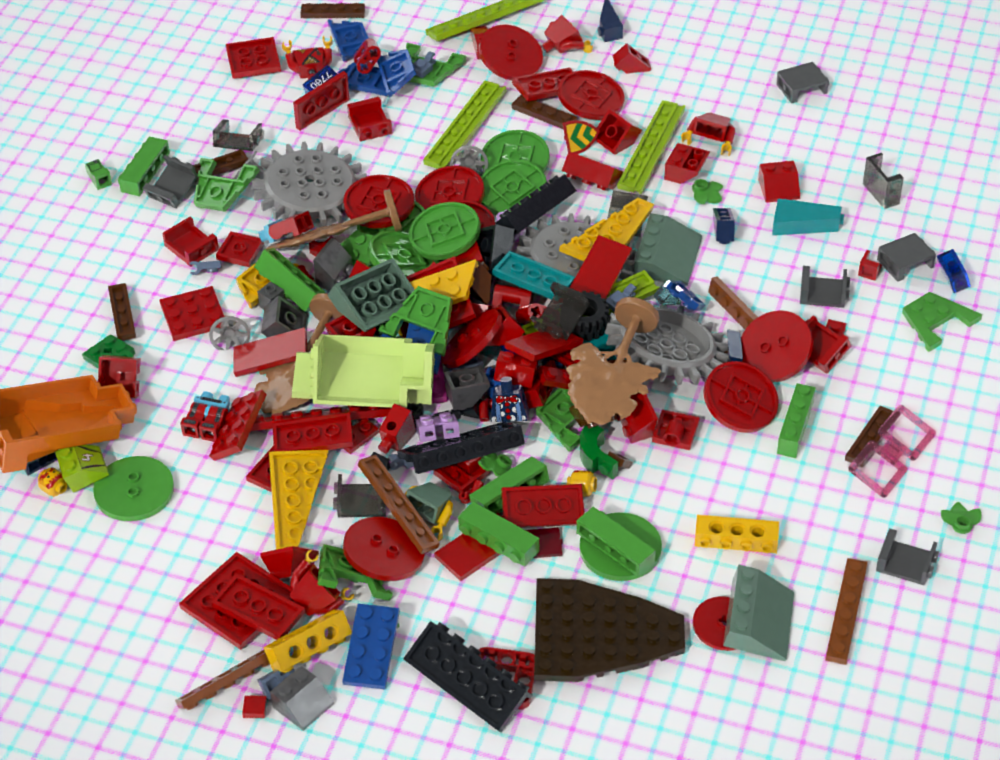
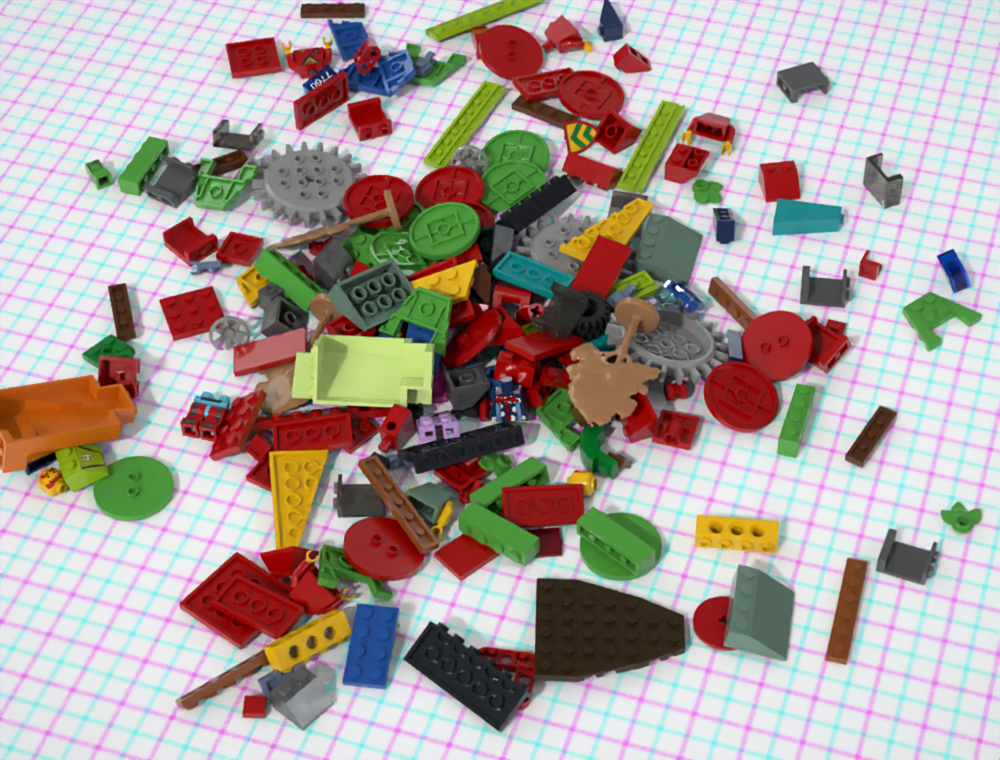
red hips [258,211,314,243] -> none
clear pink bar [848,405,936,498] -> none
dark grey panel [877,233,936,282] -> none
none -> red panel [244,431,273,462]
none -> red wheel [663,380,687,402]

